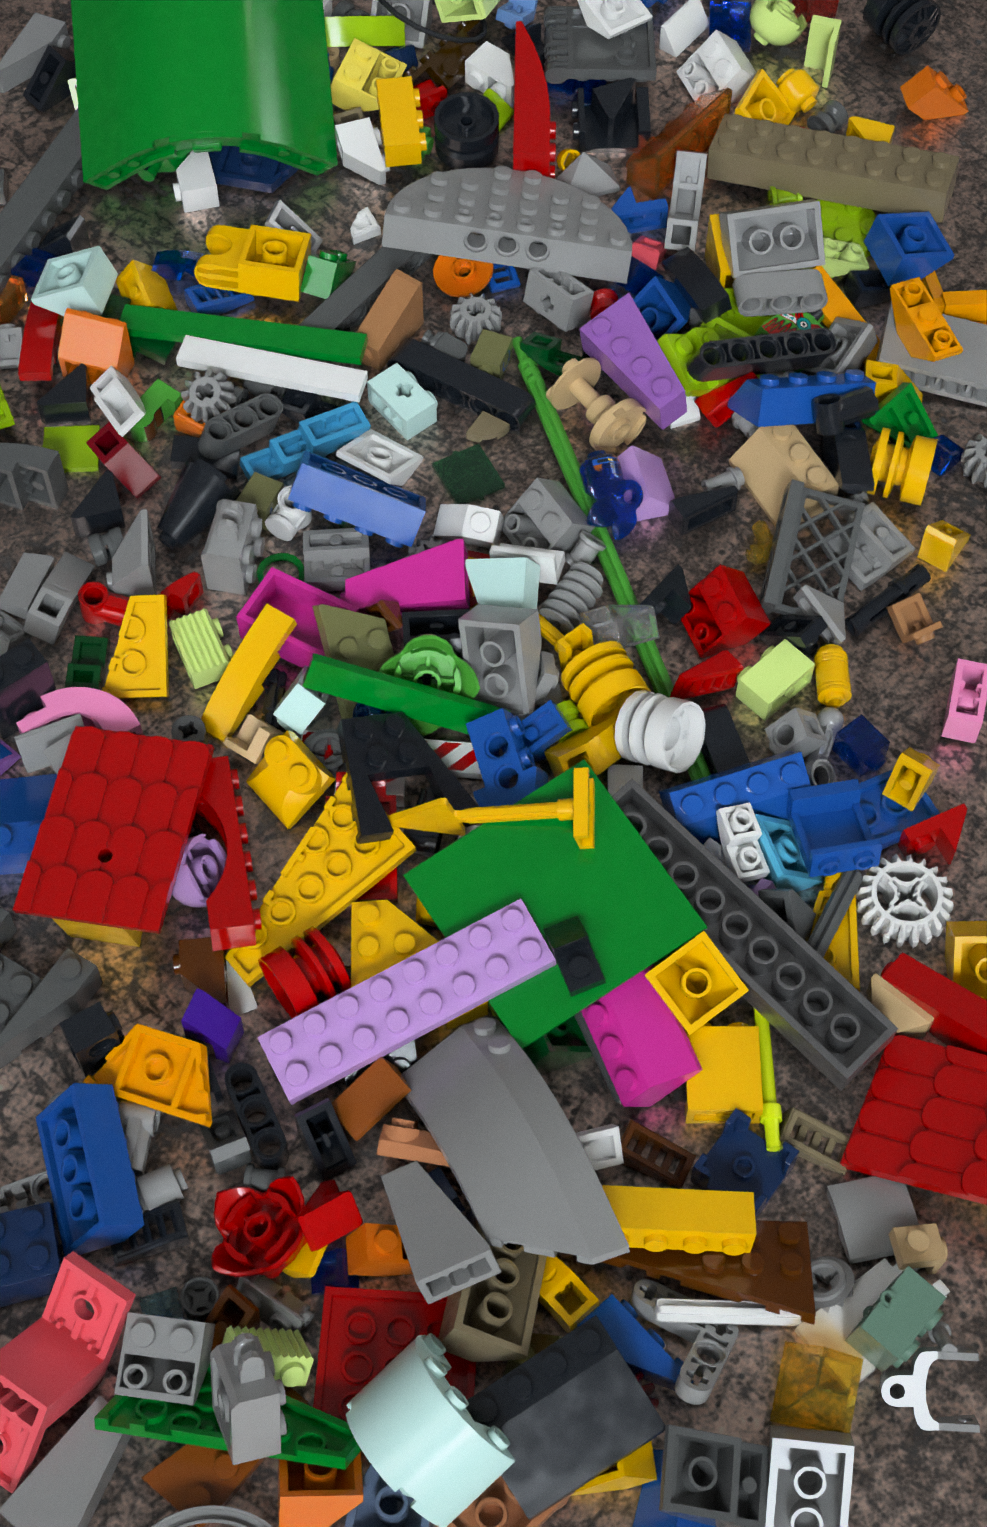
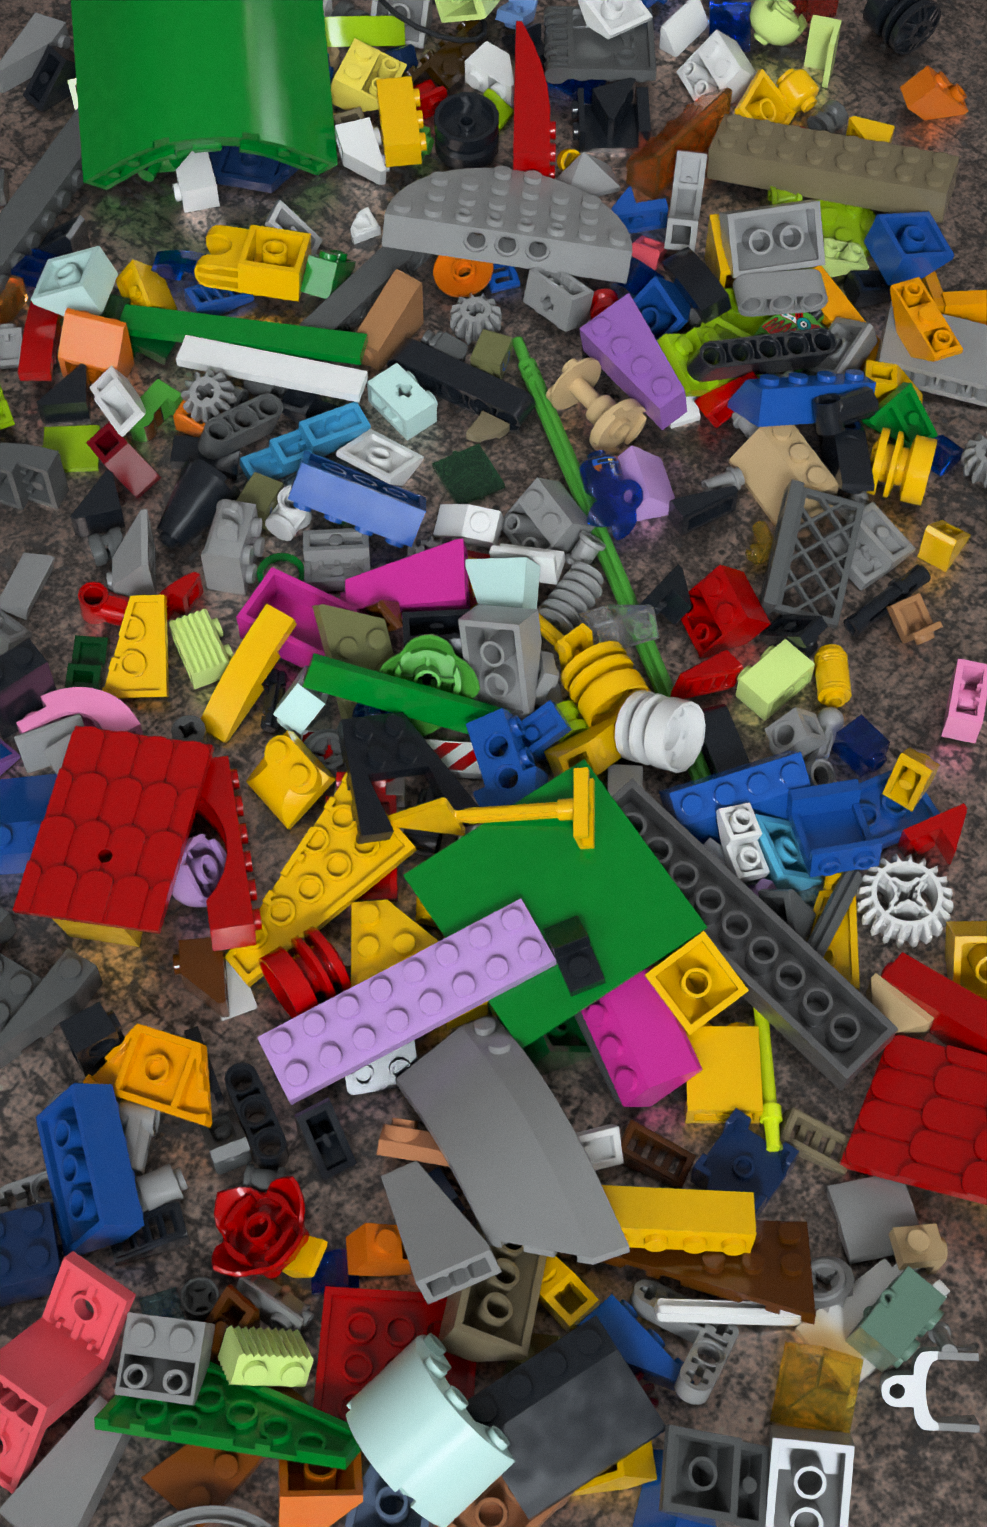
light grey slope [23,552,95,645] -> none
dark purple slope [181,988,244,1064] -> none
light grey hinge [210,1332,287,1465] -> none
tan panel [223,714,284,764] -> none
red slope [297,1179,363,1252] -> none
dark orange slope [332,1057,411,1141] -> none
dark green slope [520,331,585,376] -> none
light grey slope [793,585,846,646] -> none

